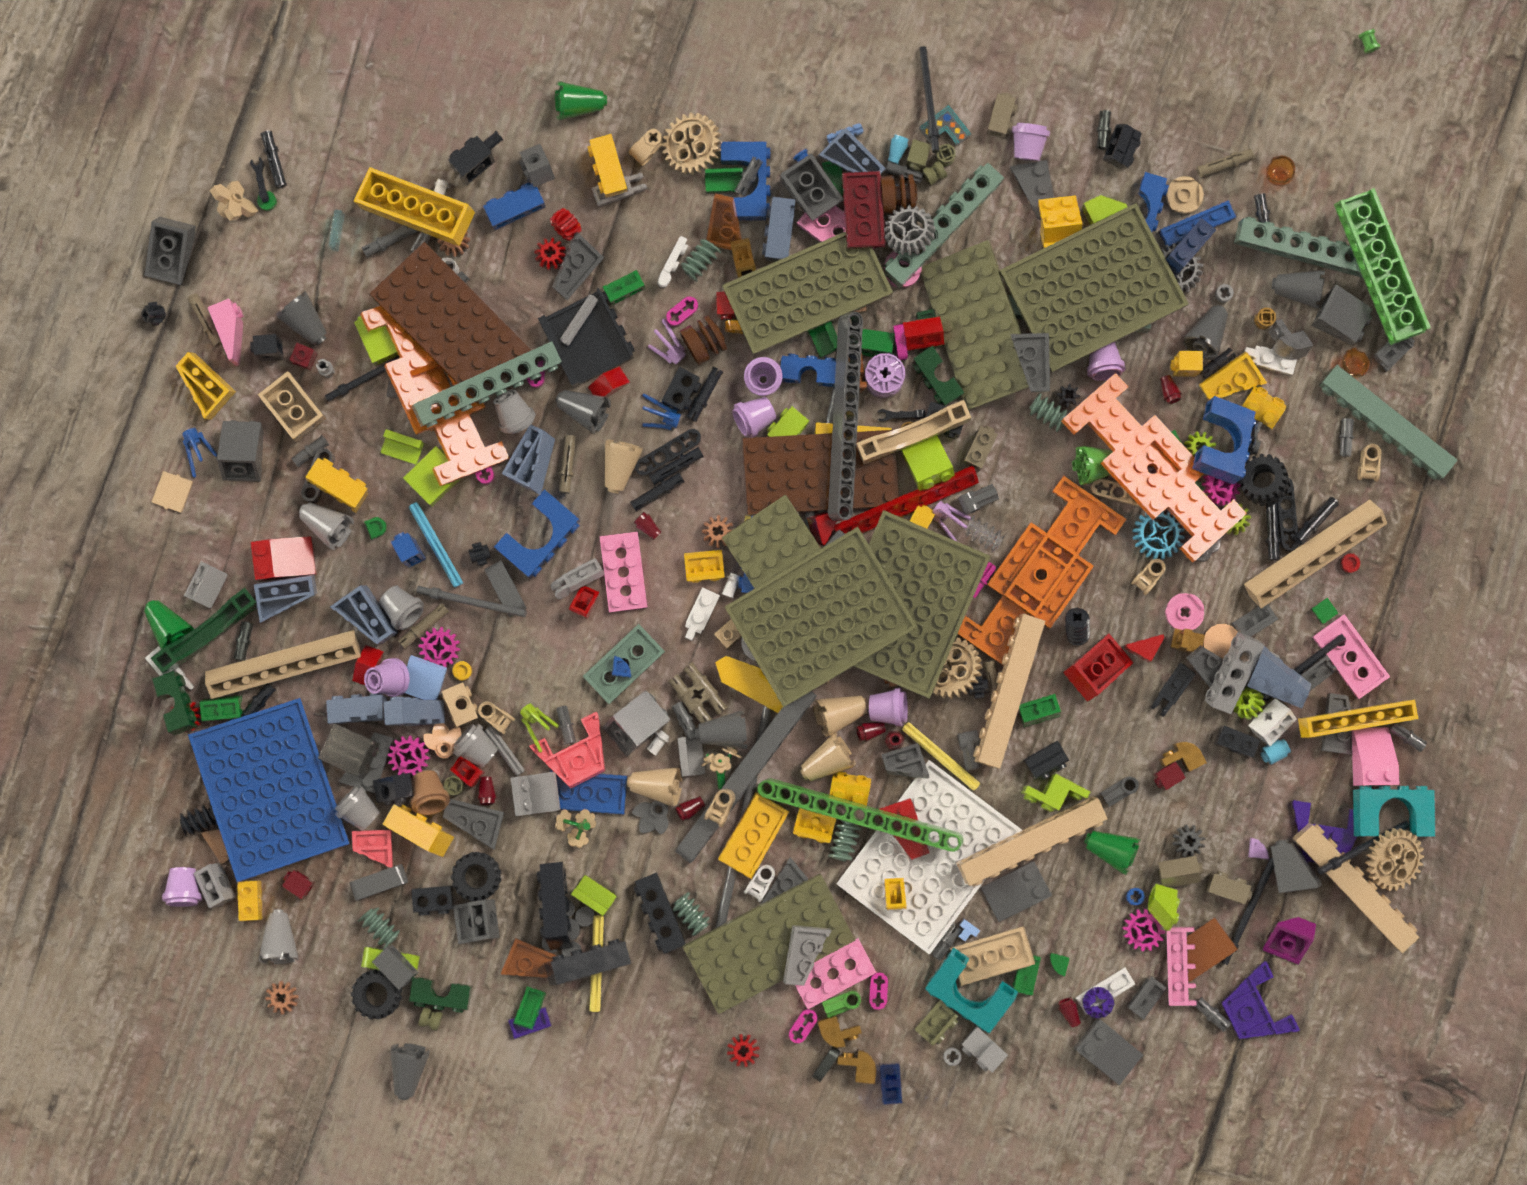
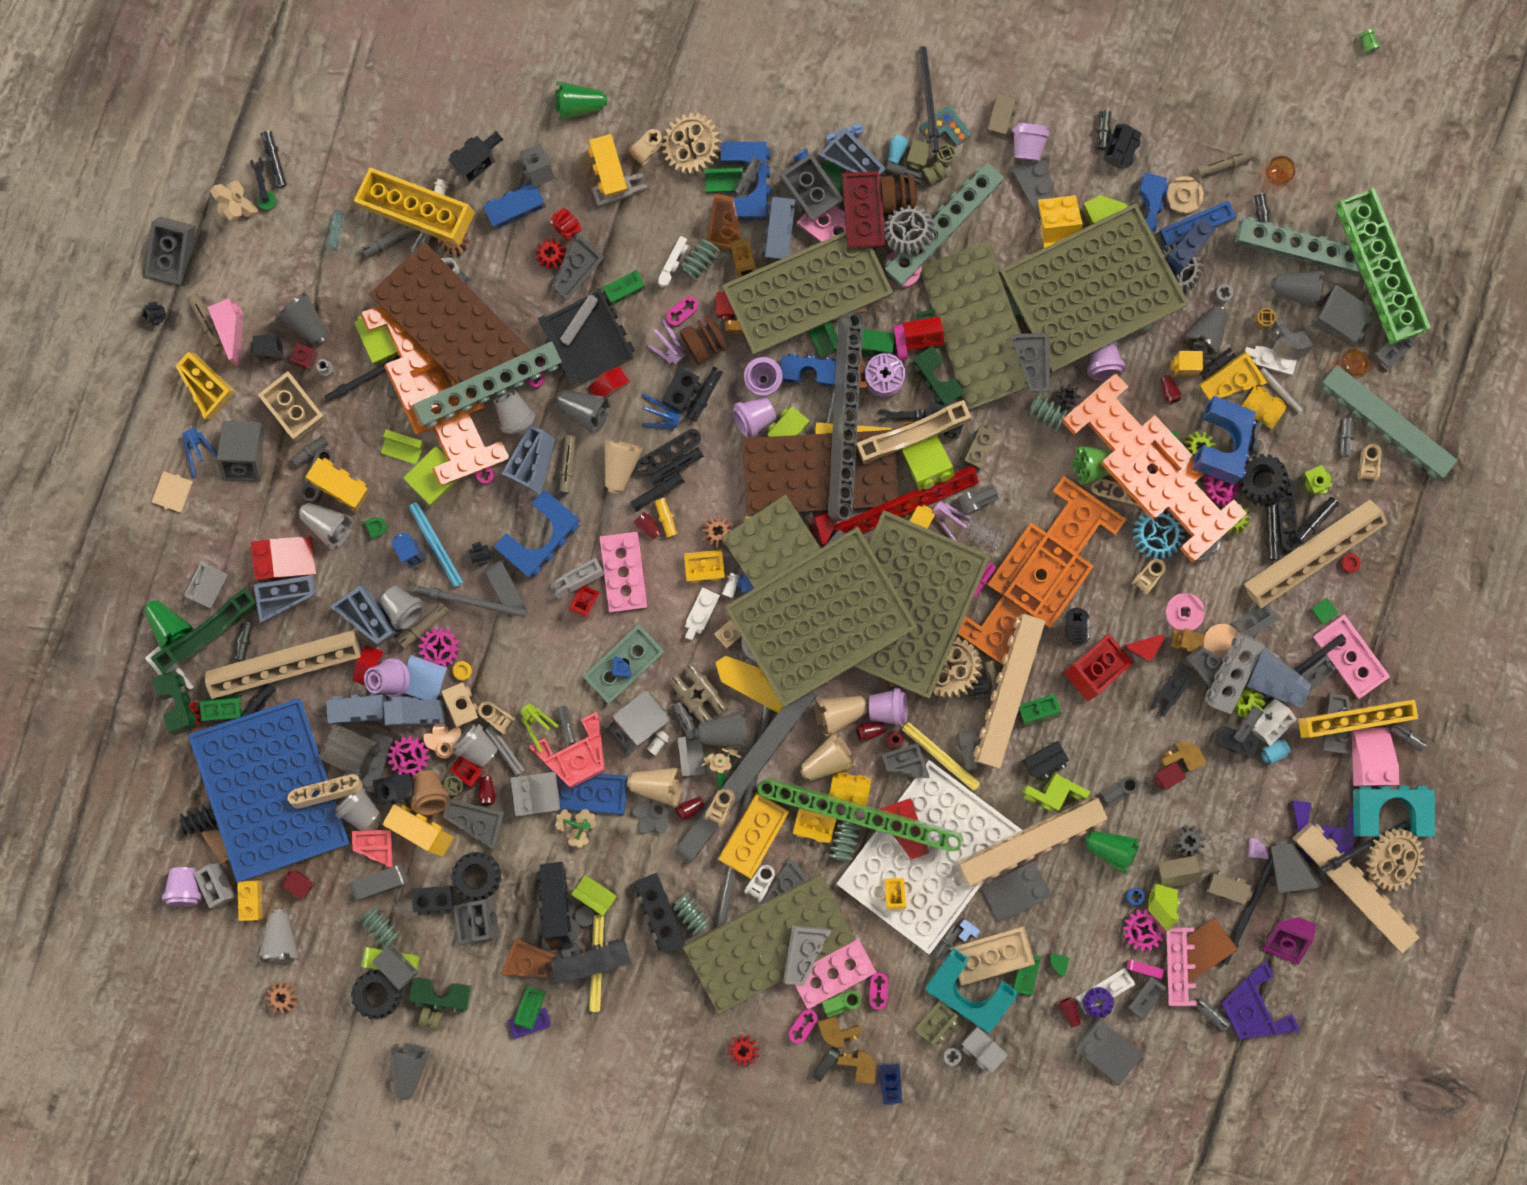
none -> tan beam [288,774,363,809]
none -> yellow pin [654,498,678,538]
none -> dark pink beam [1126,959,1164,979]
none -> dark grey axle [1234,706,1264,743]
none -> light grey bar [1260,367,1303,414]
none -> lime brick [1301,465,1332,496]

